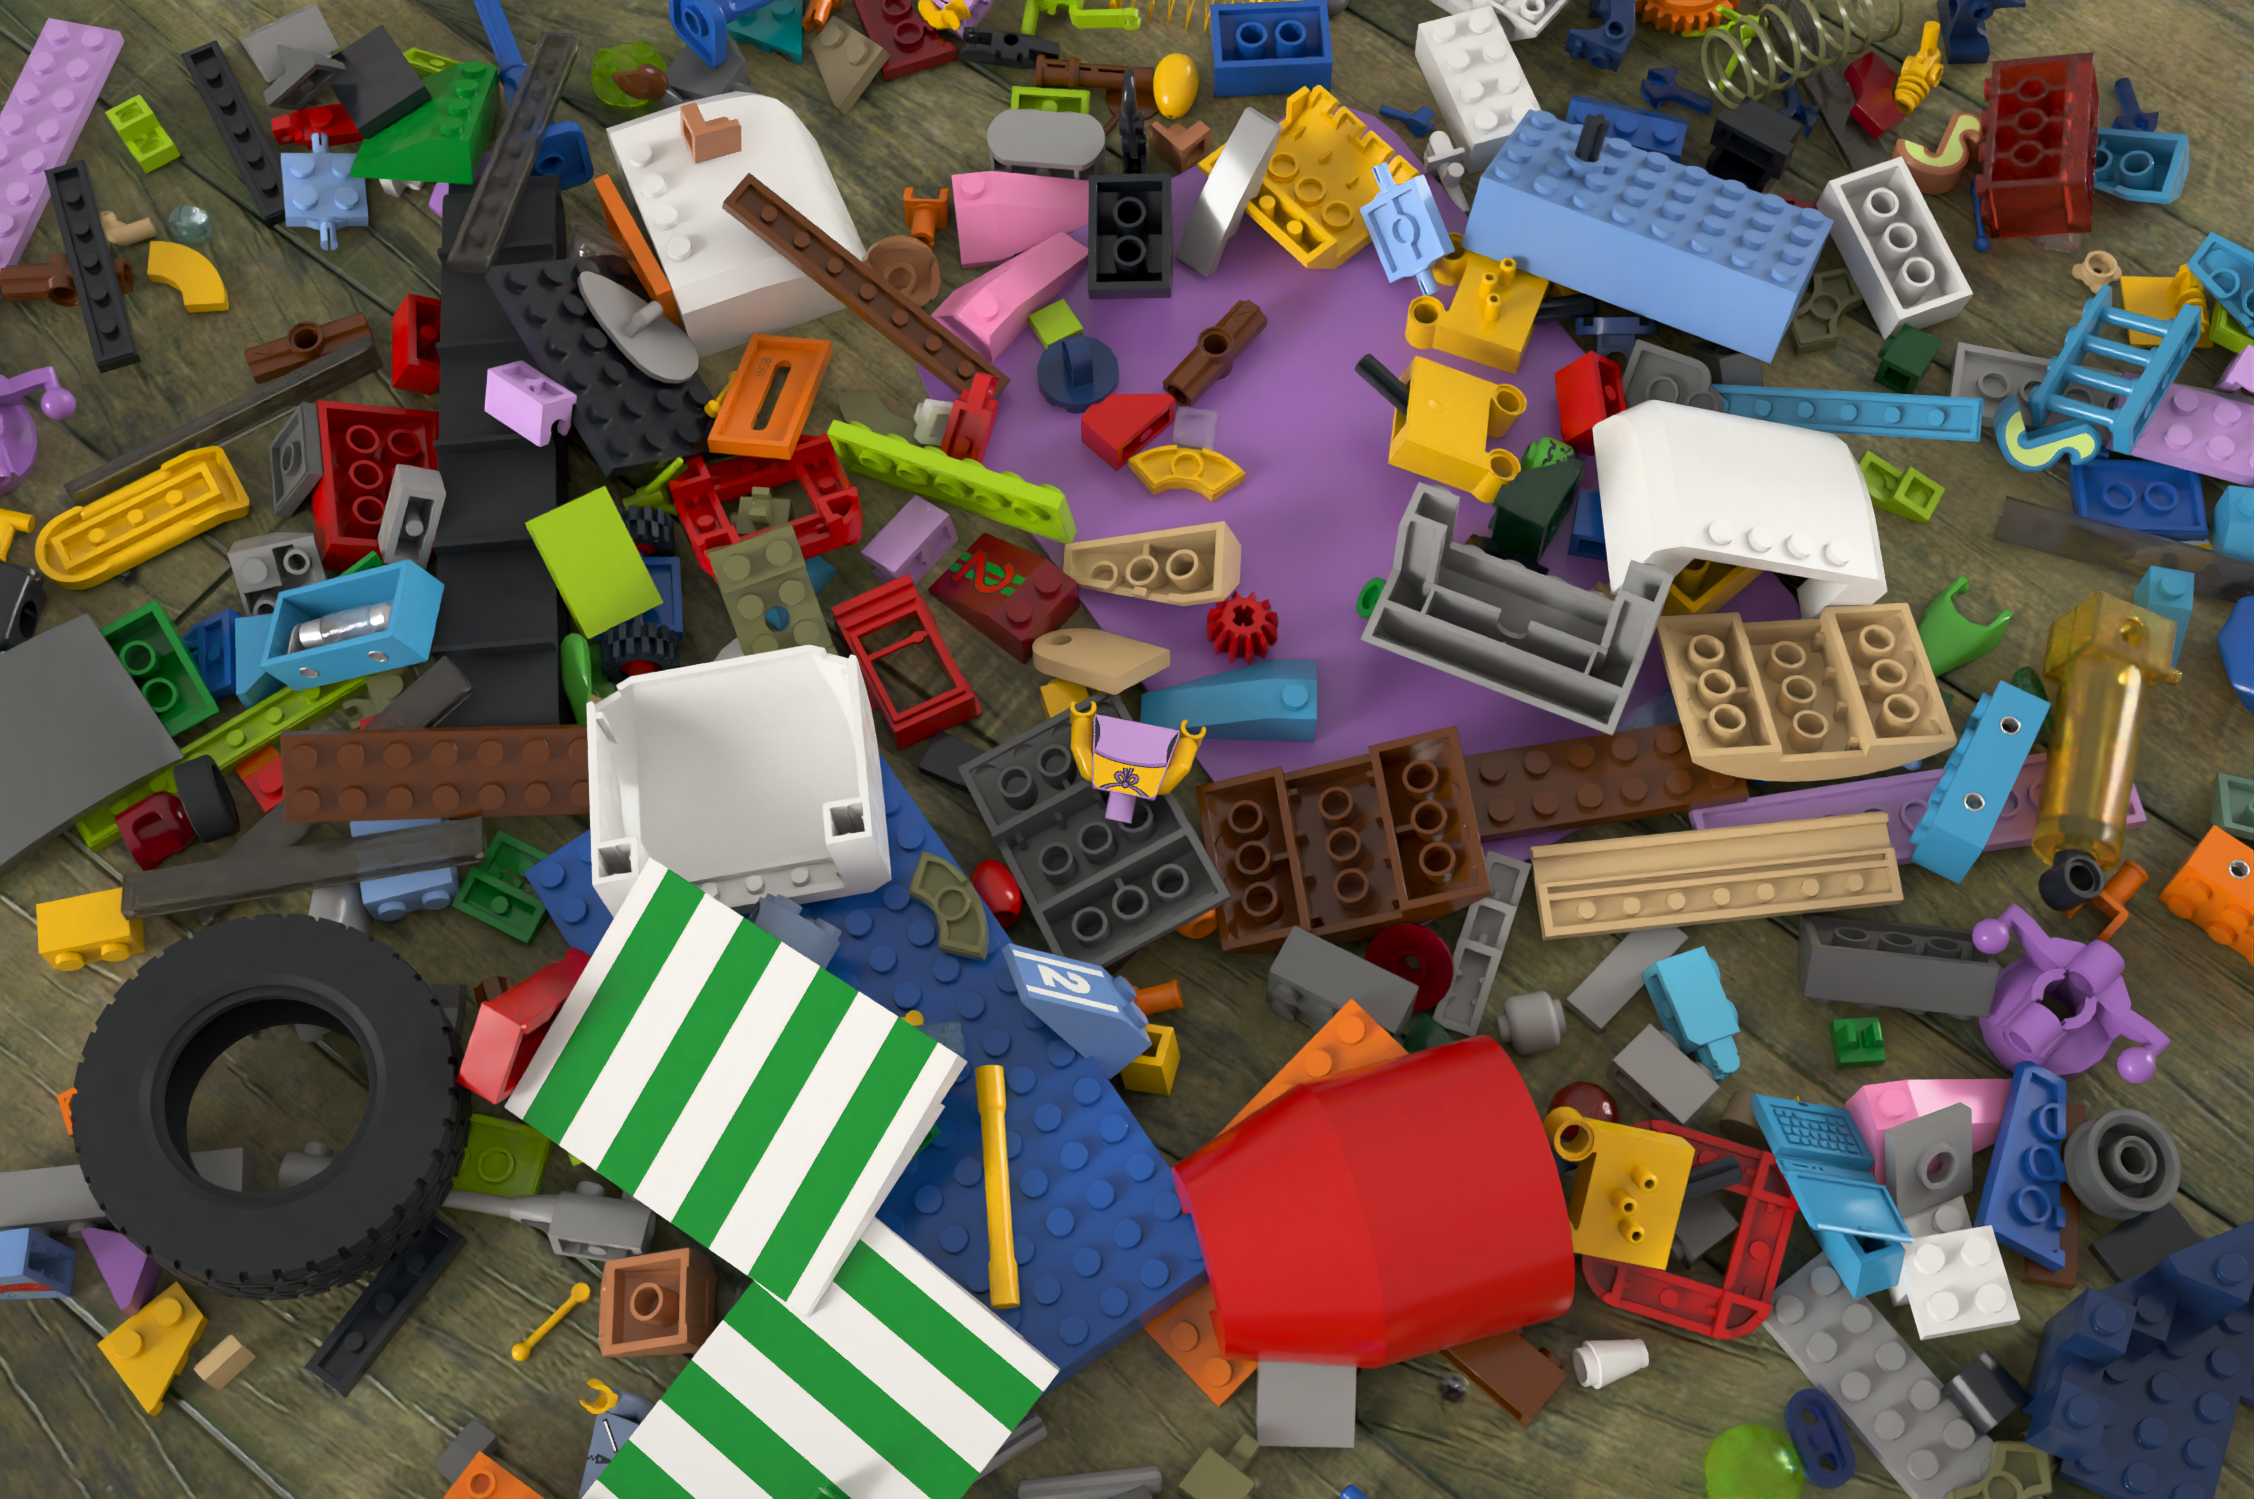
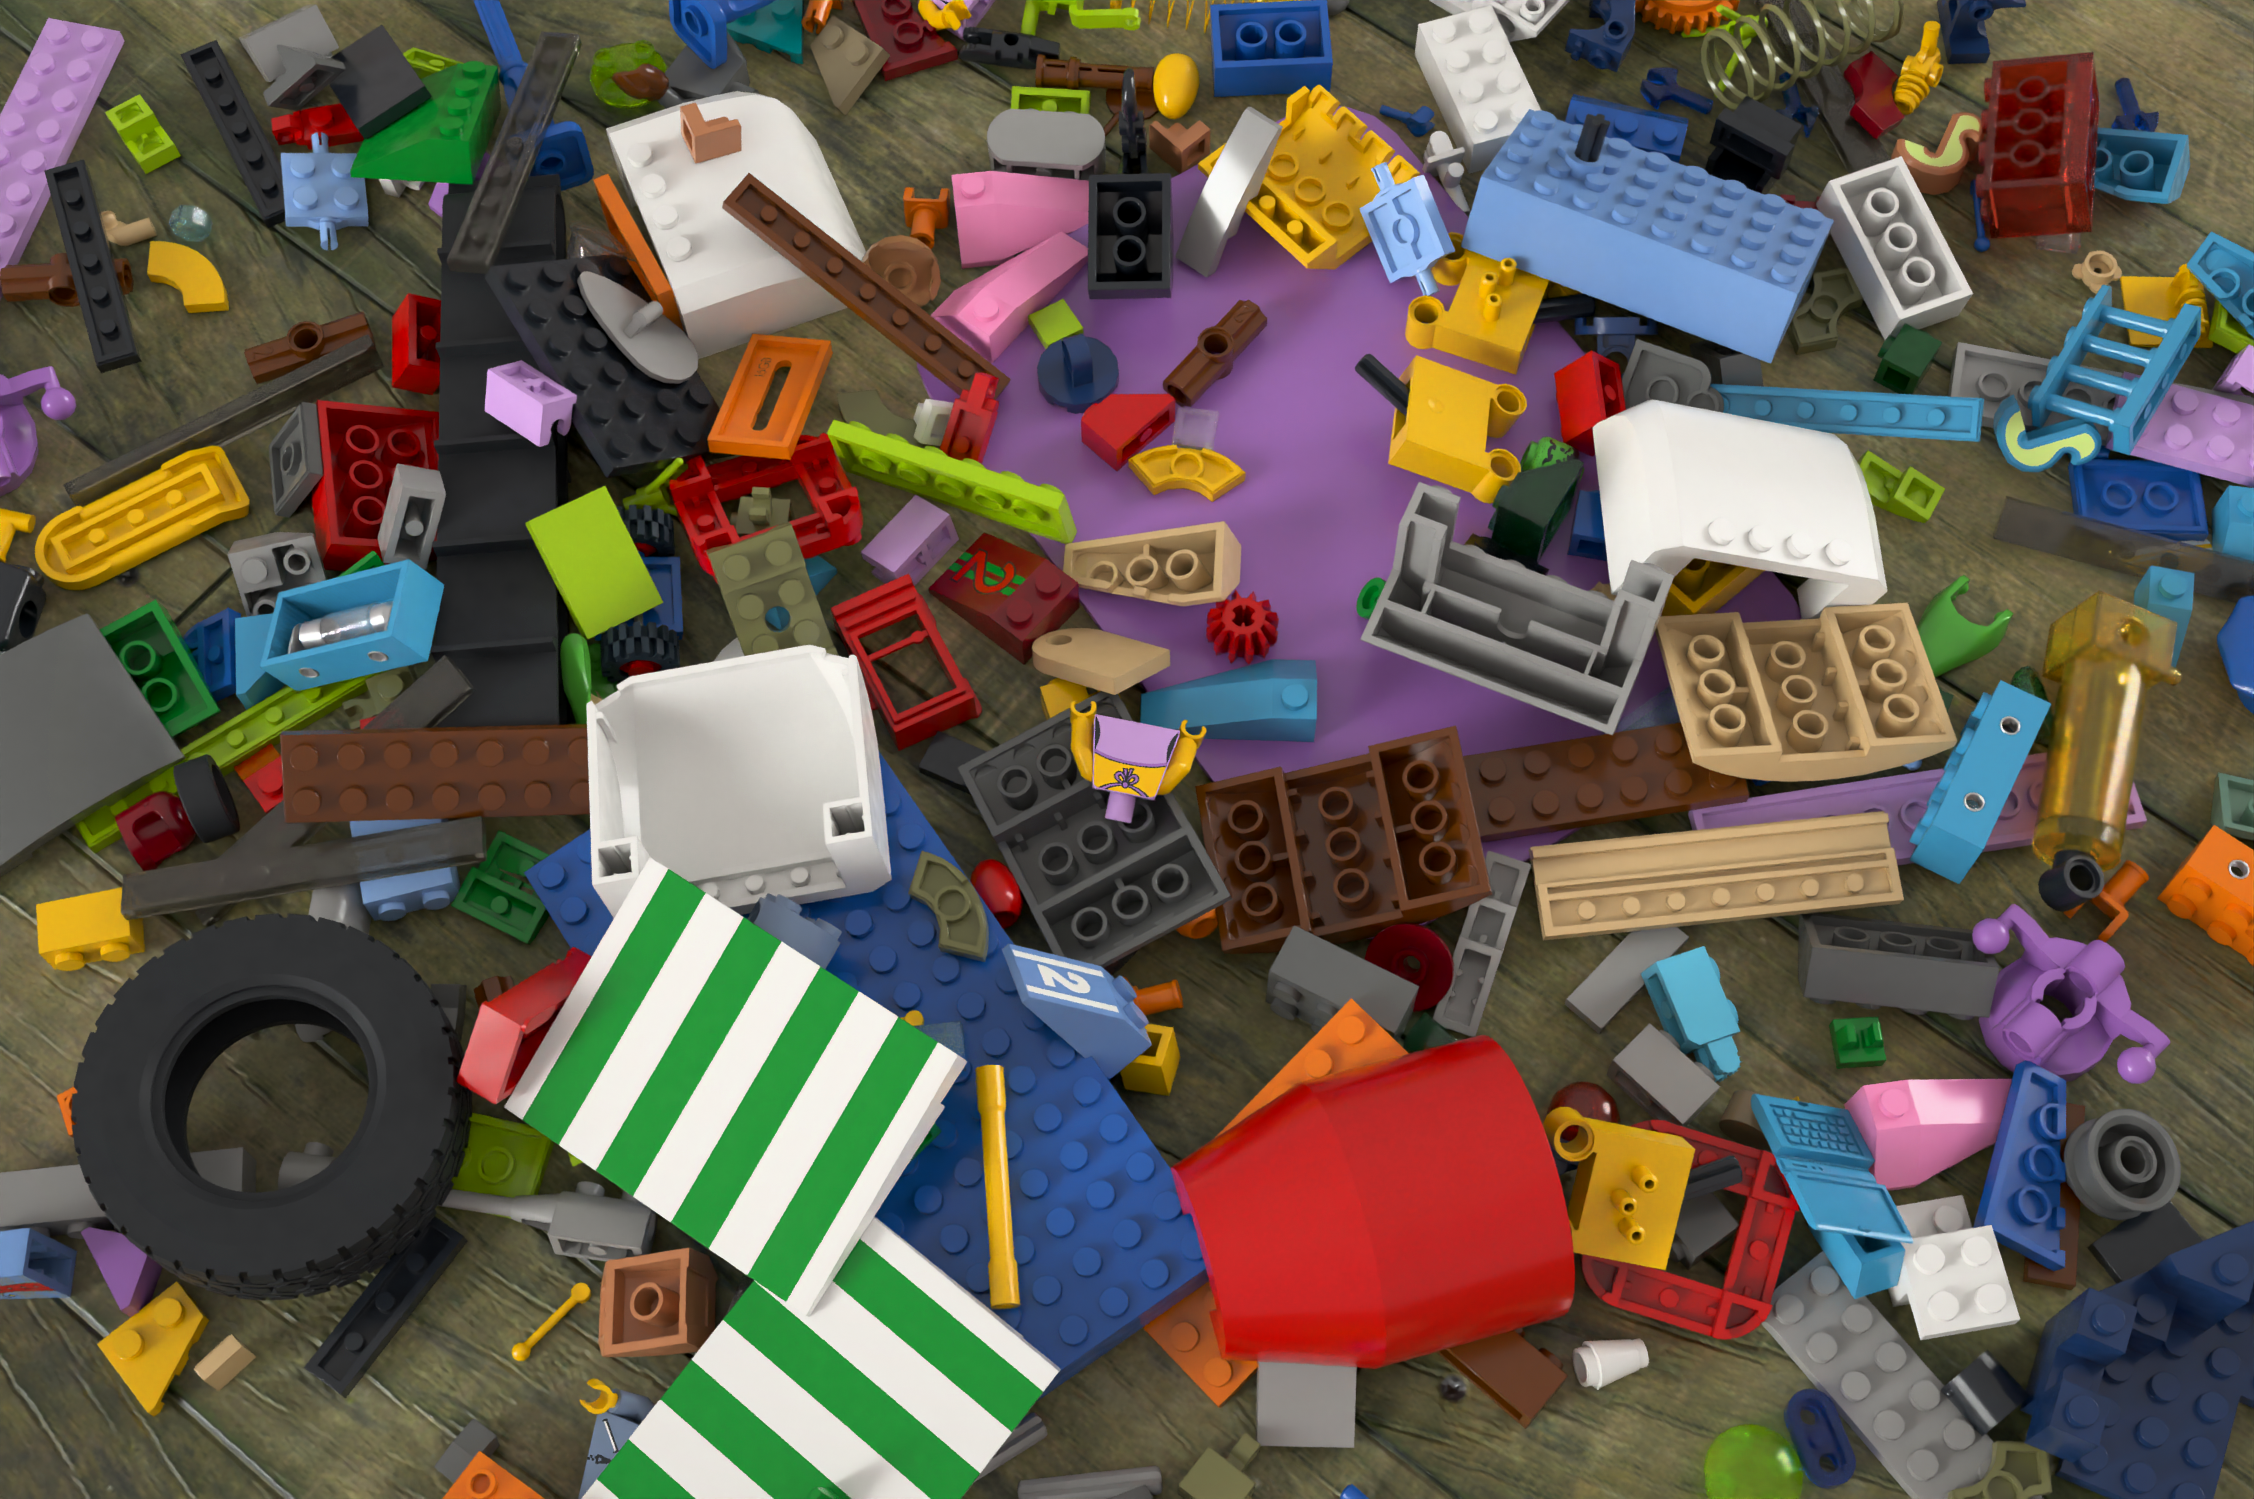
yellow hinge [704,371,736,418] -> none
light grey head [1496,991,1567,1055] -> none
light grey piece [1884,1102,1973,1218] -> none

